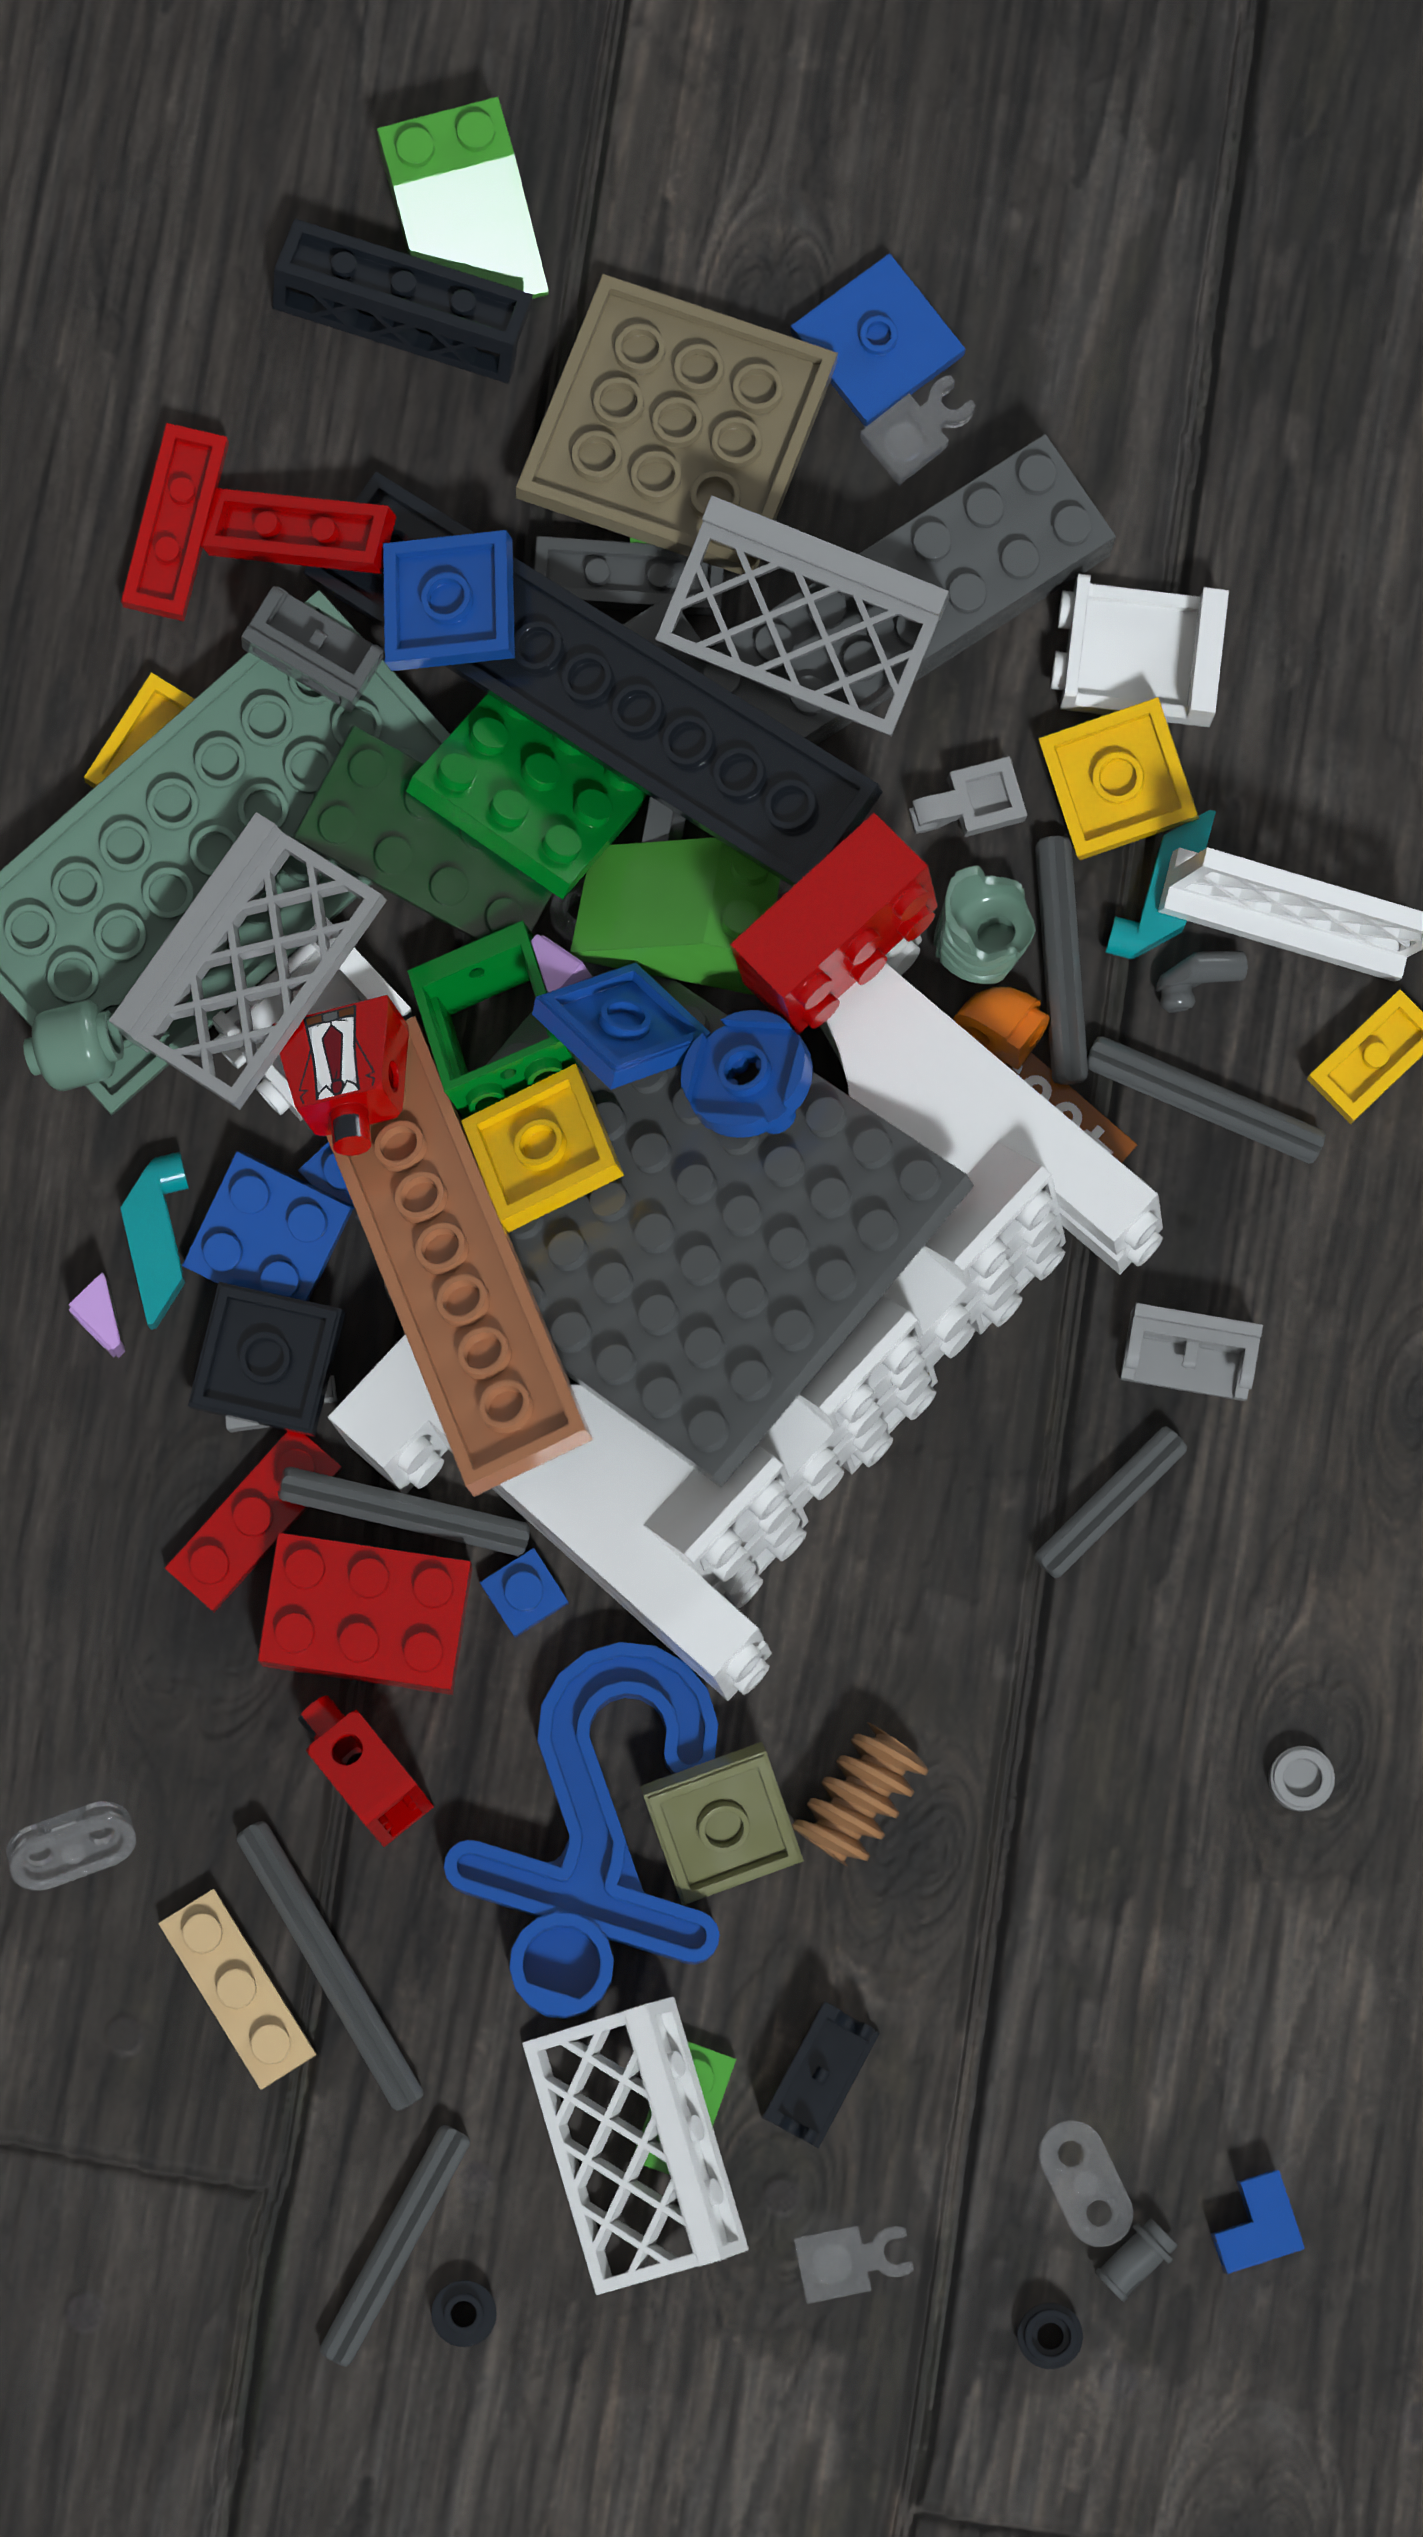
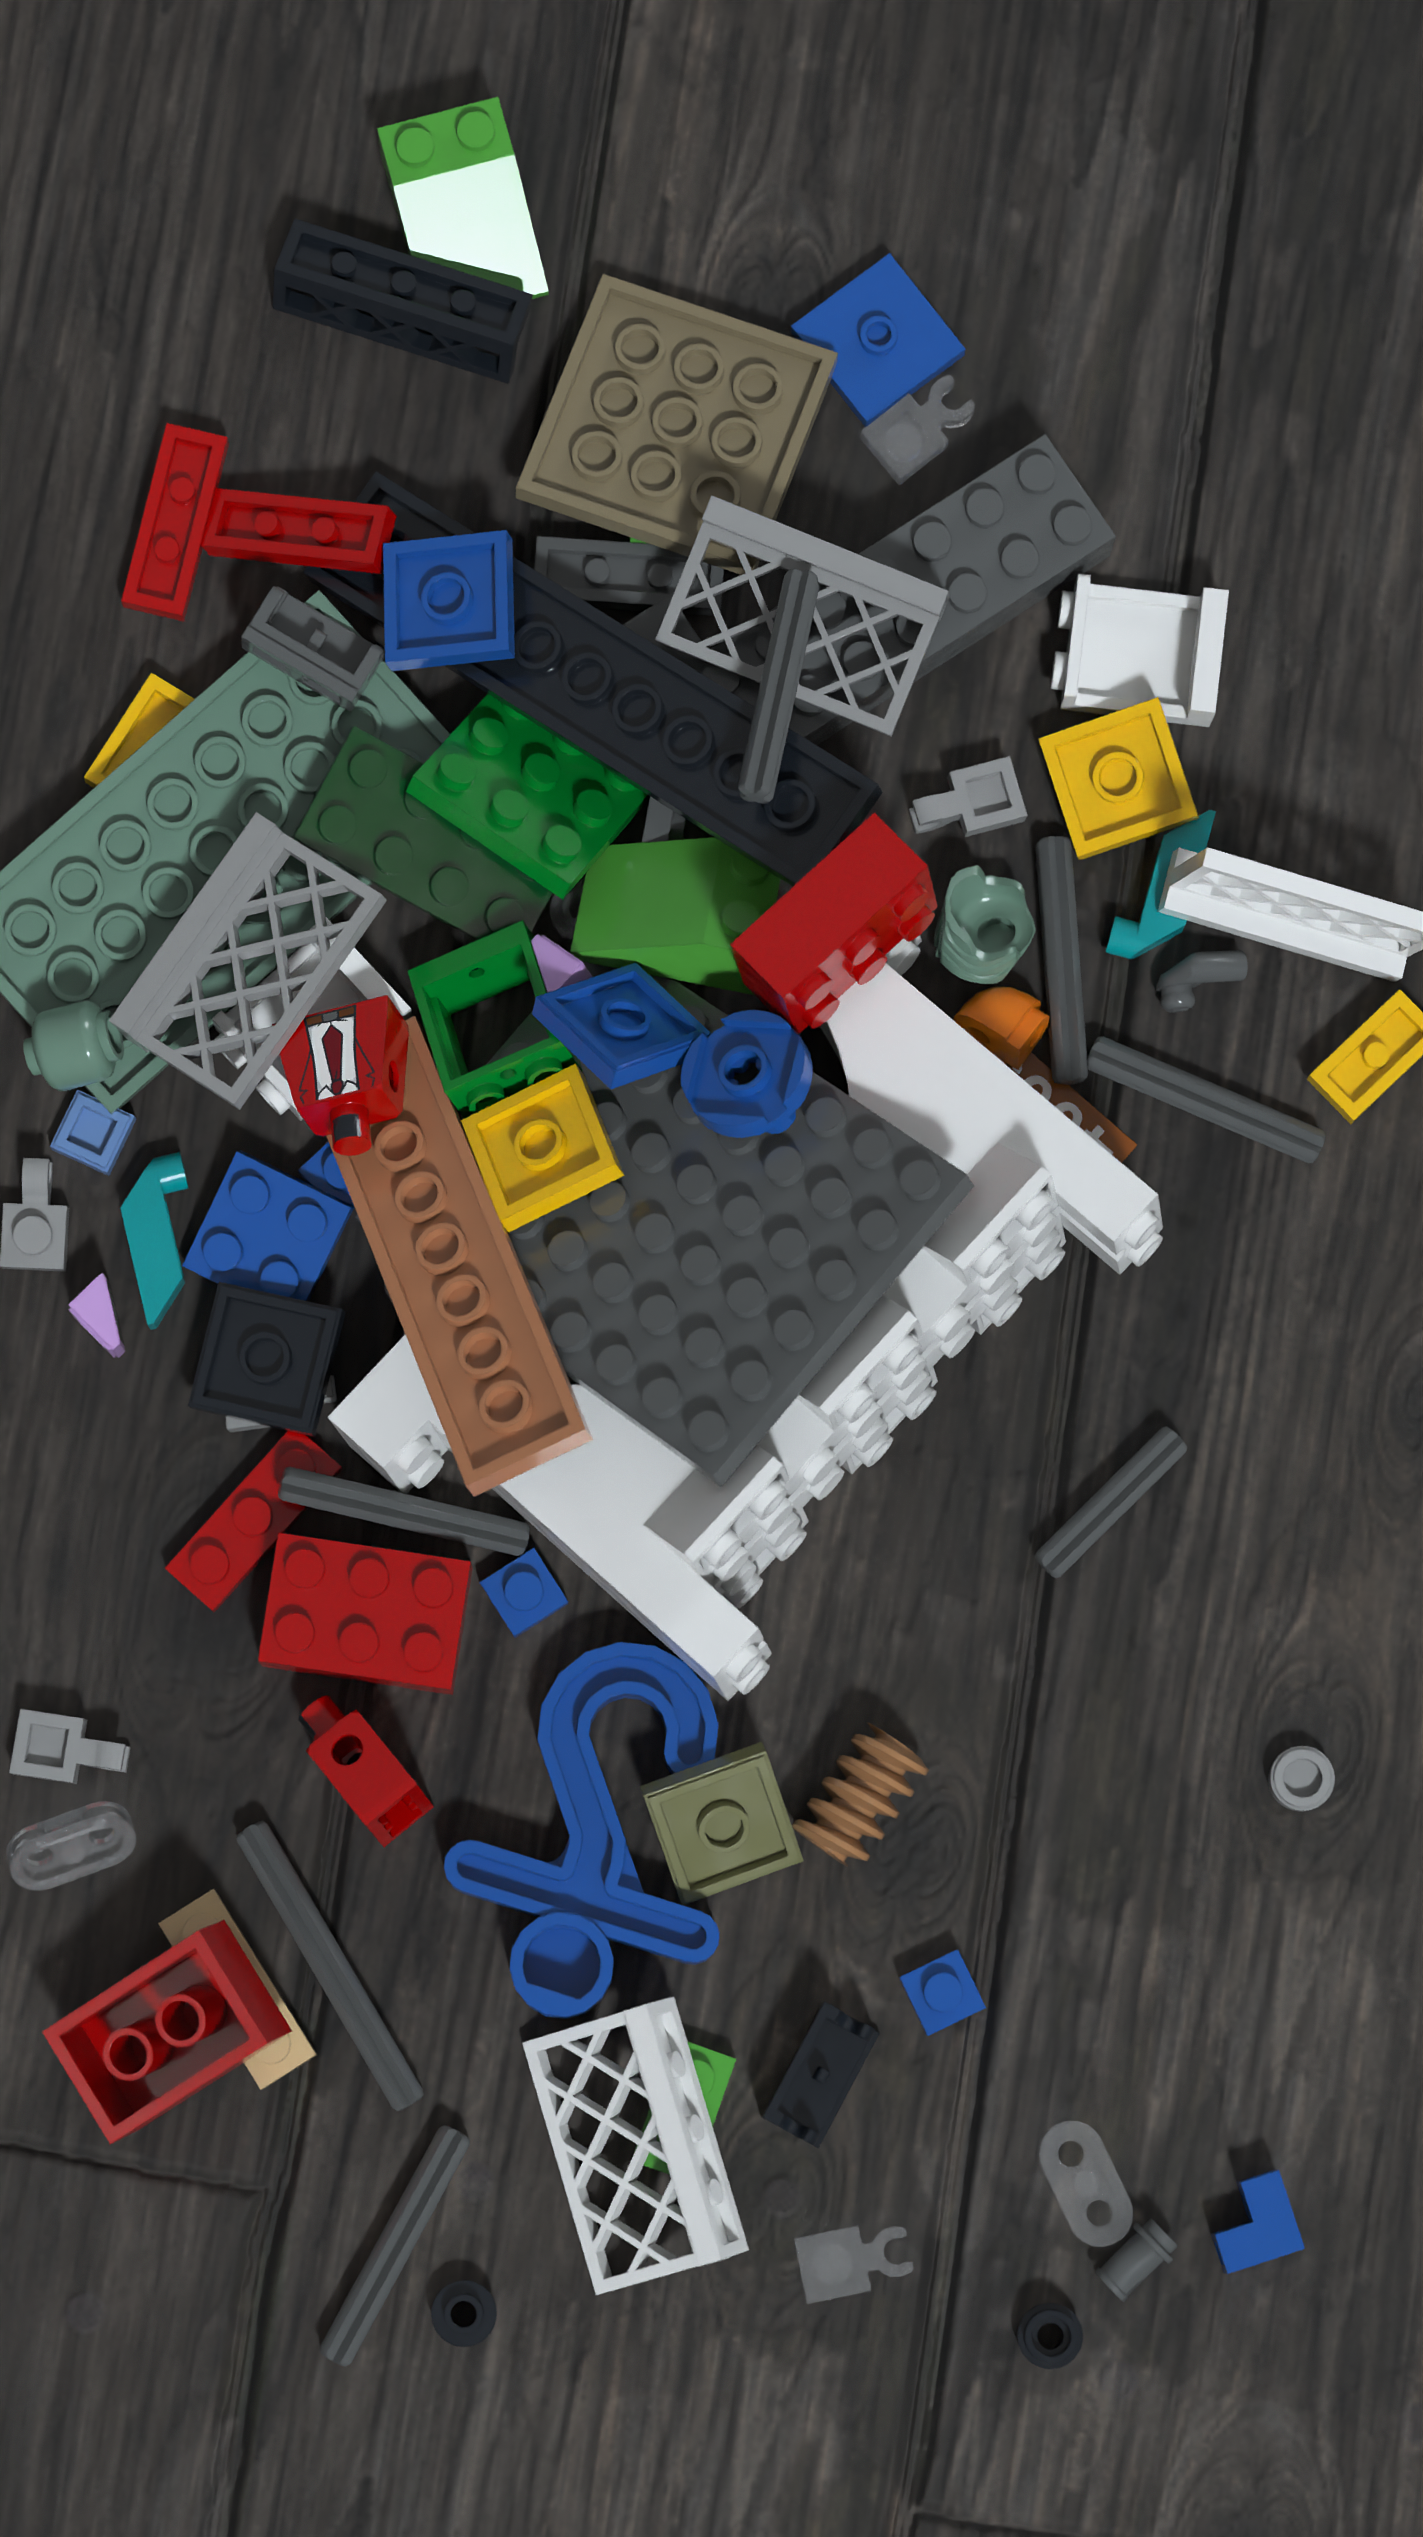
light grey hinge [1120,1303,1263,1401] -> none
none -> light grey plate [0,1158,70,1272]
none -> light grey plate [9,1709,131,1784]
none -> red brick [42,1920,292,2144]
none -> medium blue tile [50,1090,137,1176]
none -> dark grey axle [738,569,819,804]
none -> blue plate [899,1949,986,2036]

